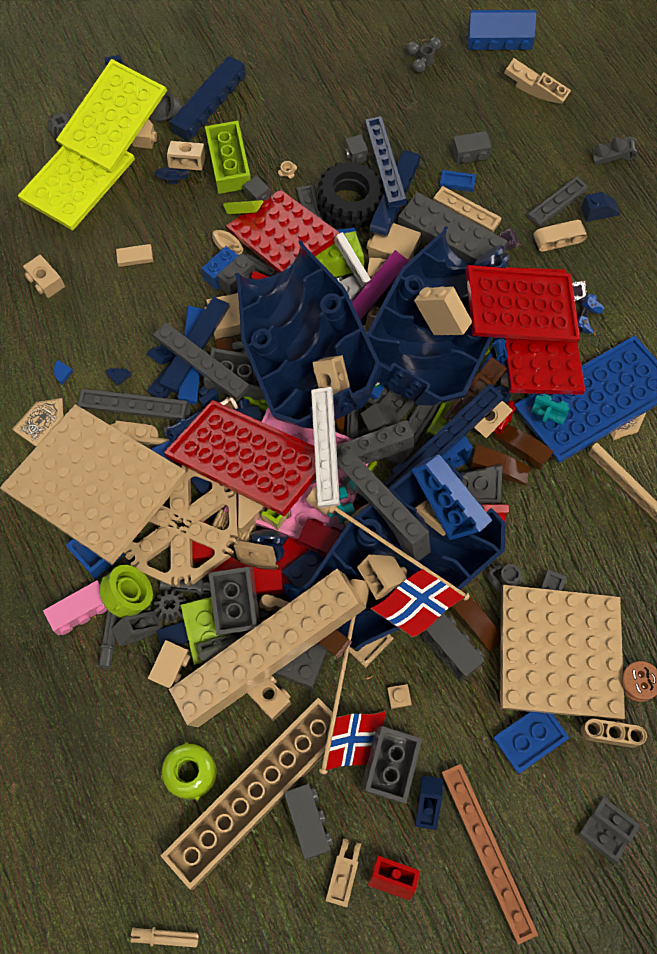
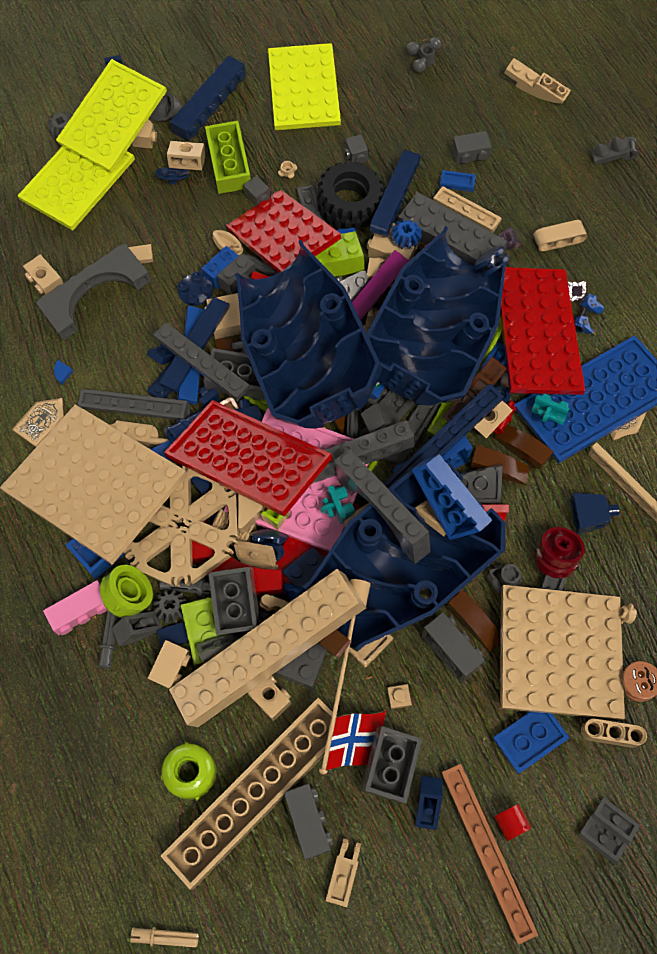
dark blue tile [105,368,132,386] -> none
lime slope [223,200,263,214] -> none
dark red brick [298,519,342,556] -> none
flag [306,485,470,637] -> none
white tile [311,387,340,508] -> none
tan brick [313,355,350,395] -> none
white tile [334,232,371,286] -> none
tan torso [357,555,407,600] -> none
plate [365,116,407,208] -> none
red brick [367,856,420,900] -> none
tan brick [414,287,472,335] -> none
red plate [466,265,580,343] -> none
blue slope [467,10,536,50] -> none
blue axle [492,337,508,362] -> none
dark grey tile [527,176,589,228] -> none
dark blue slope [581,192,620,222] -> none
none -> dark grey arch [36,243,152,341]
none -> dark blue dish [177,271,213,306]
none -> neon yellow plate [268,43,341,130]
none -> blue gear [391,218,422,250]
none -> red piece [494,804,532,841]
none -> dark red wheel [534,527,585,579]
none -> dark blue torso [570,493,619,534]
none -> tan plate [619,603,637,624]

